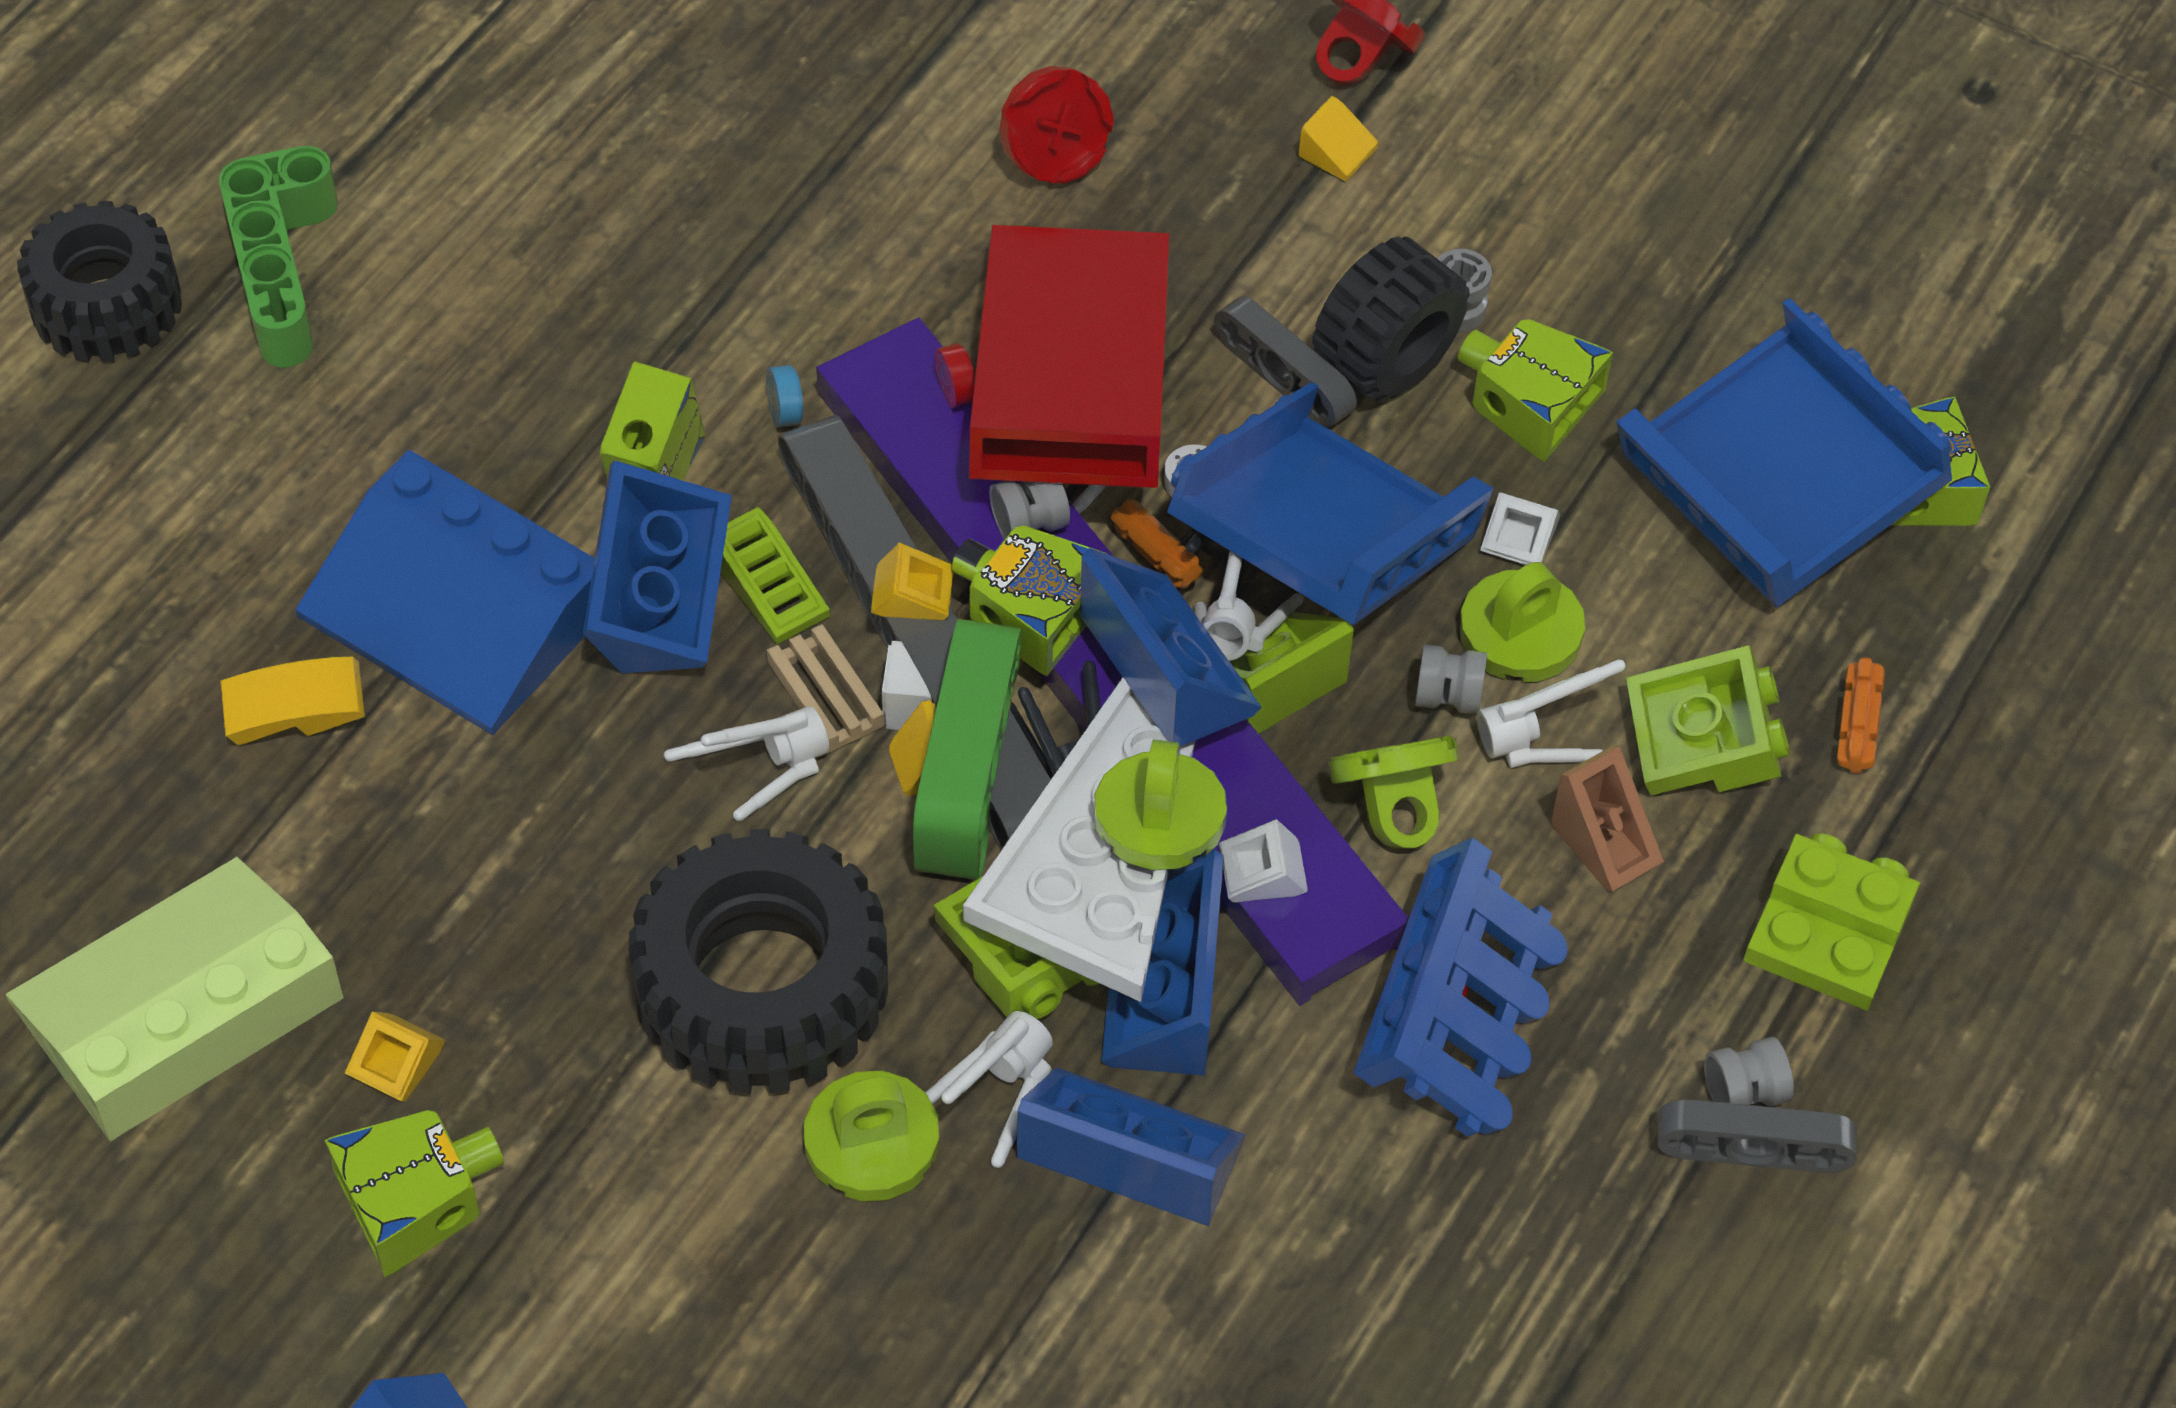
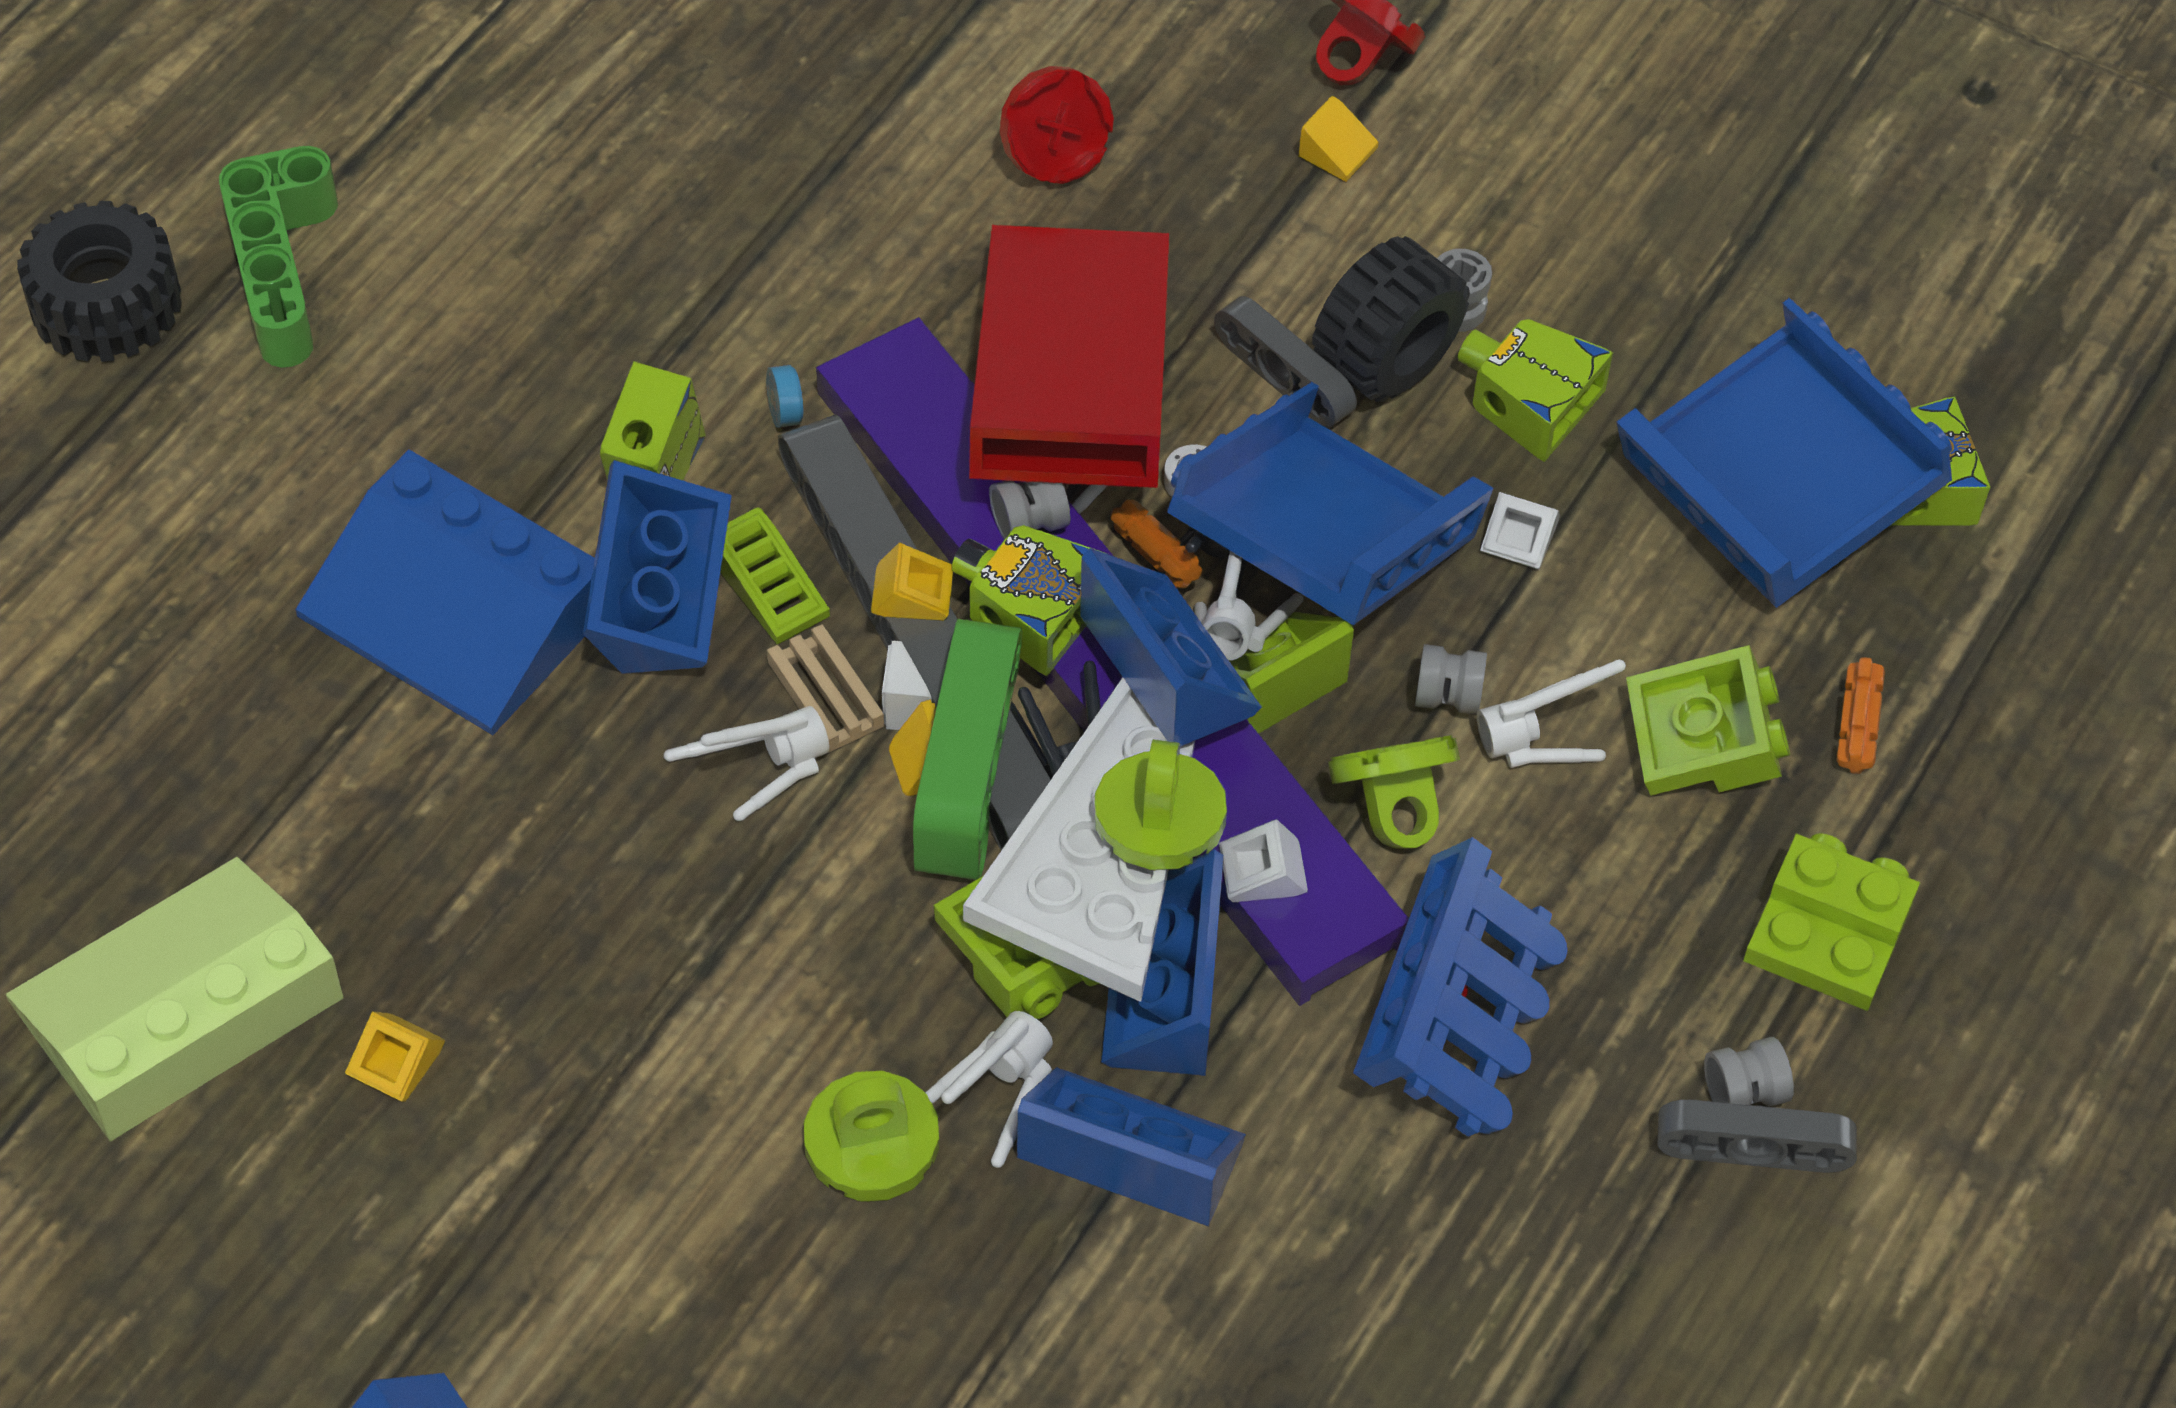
yellow slope [221,656,365,746] -> none
lime torso [325,1110,504,1277] -> none
black tyre [628,829,888,1094] -> none
red tile [934,343,976,408] -> none
lime tile [1460,562,1586,682] -> none
nougat slope [1551,745,1664,892] -> none

